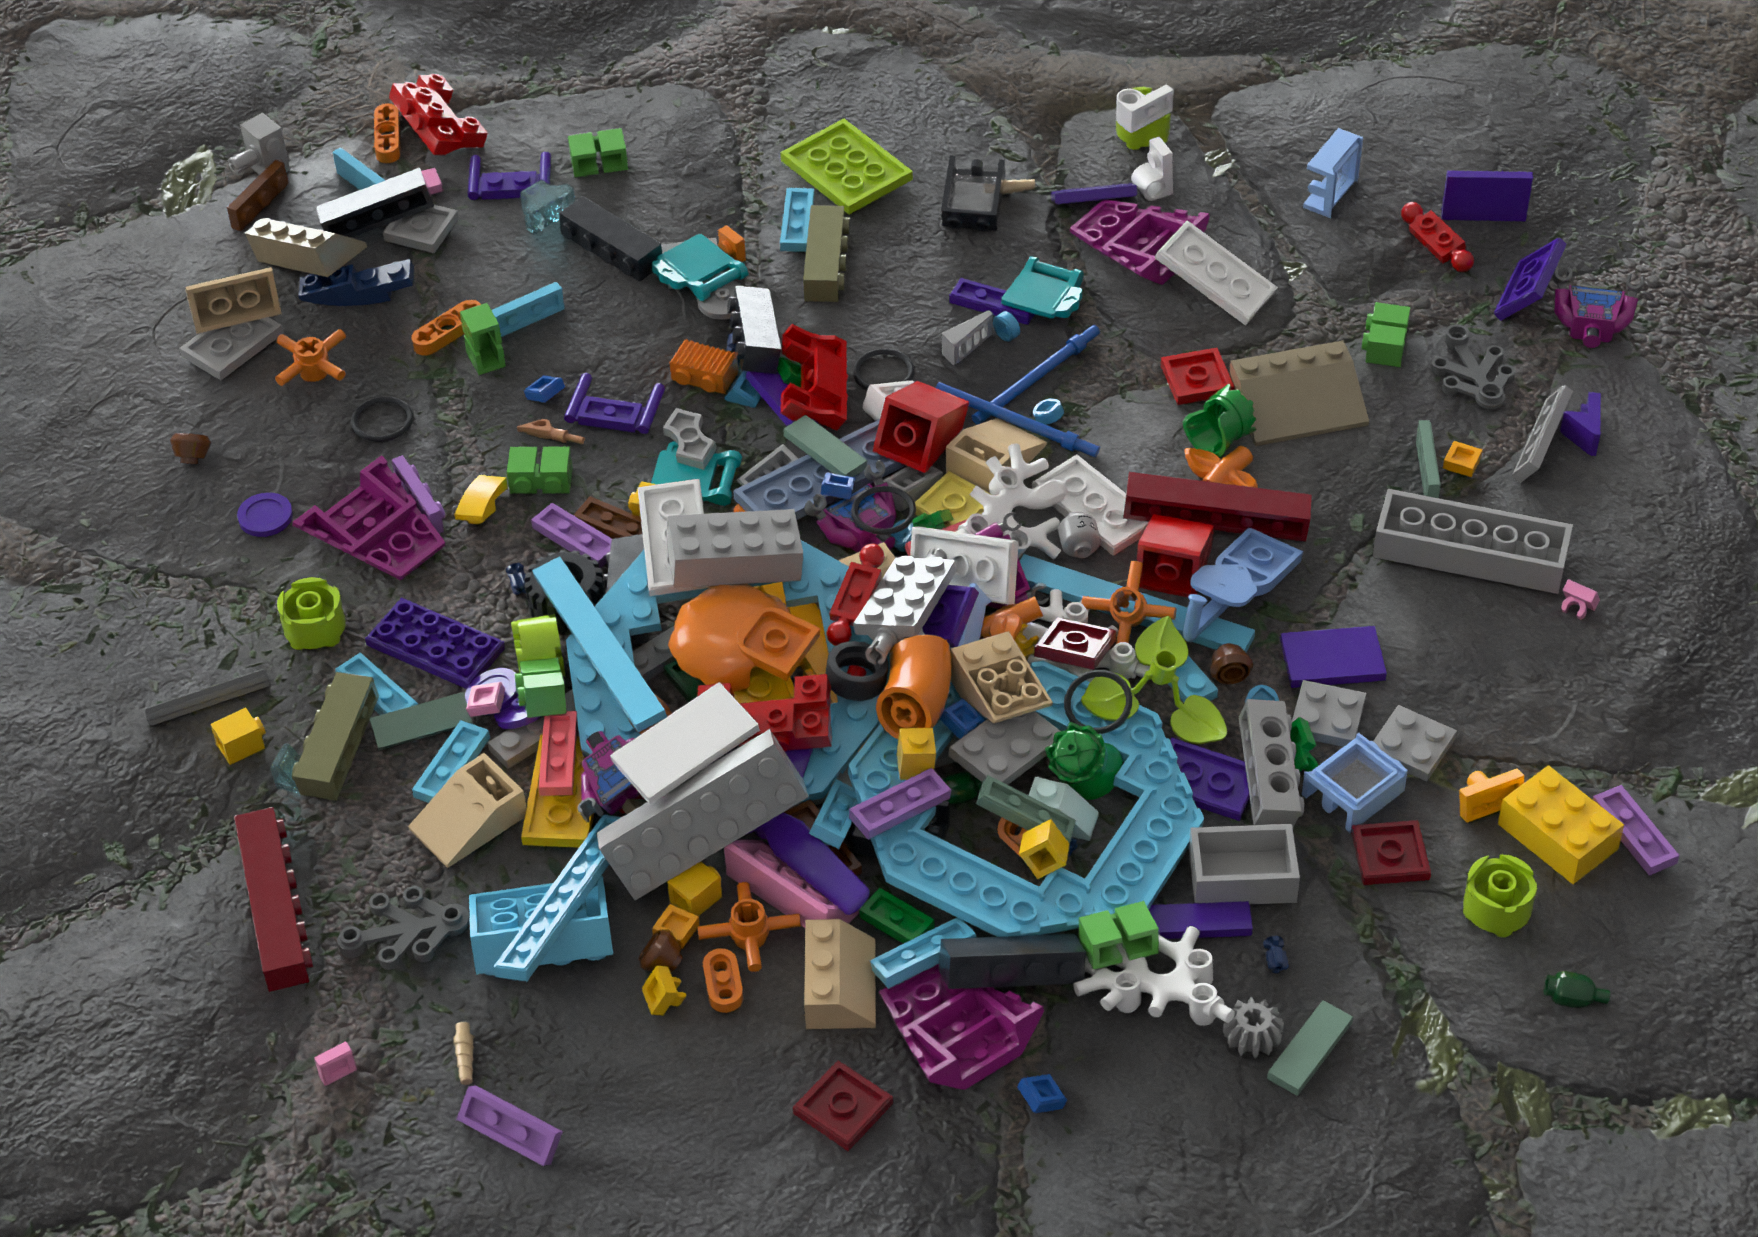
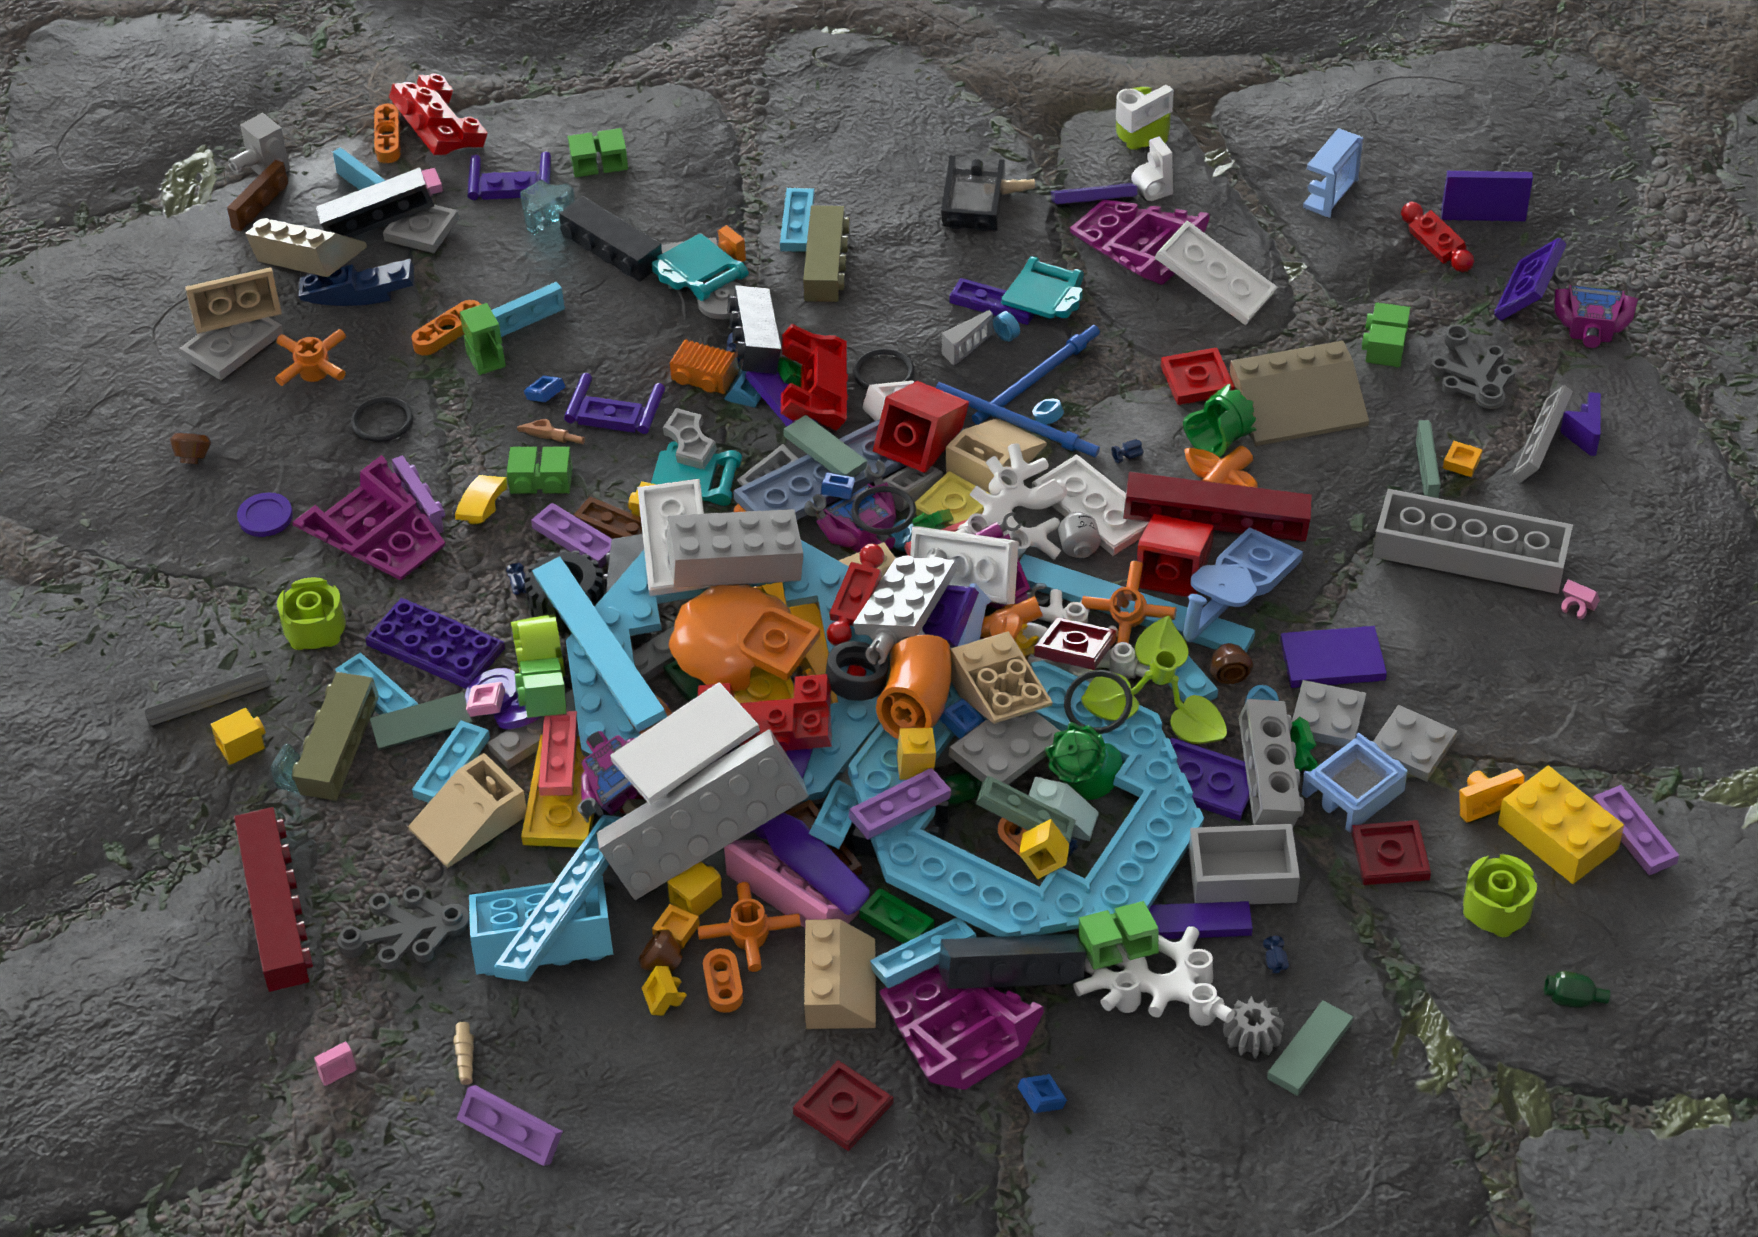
lime plate [780,119,913,214] -> none
none -> dark blue piece [1111,439,1144,463]

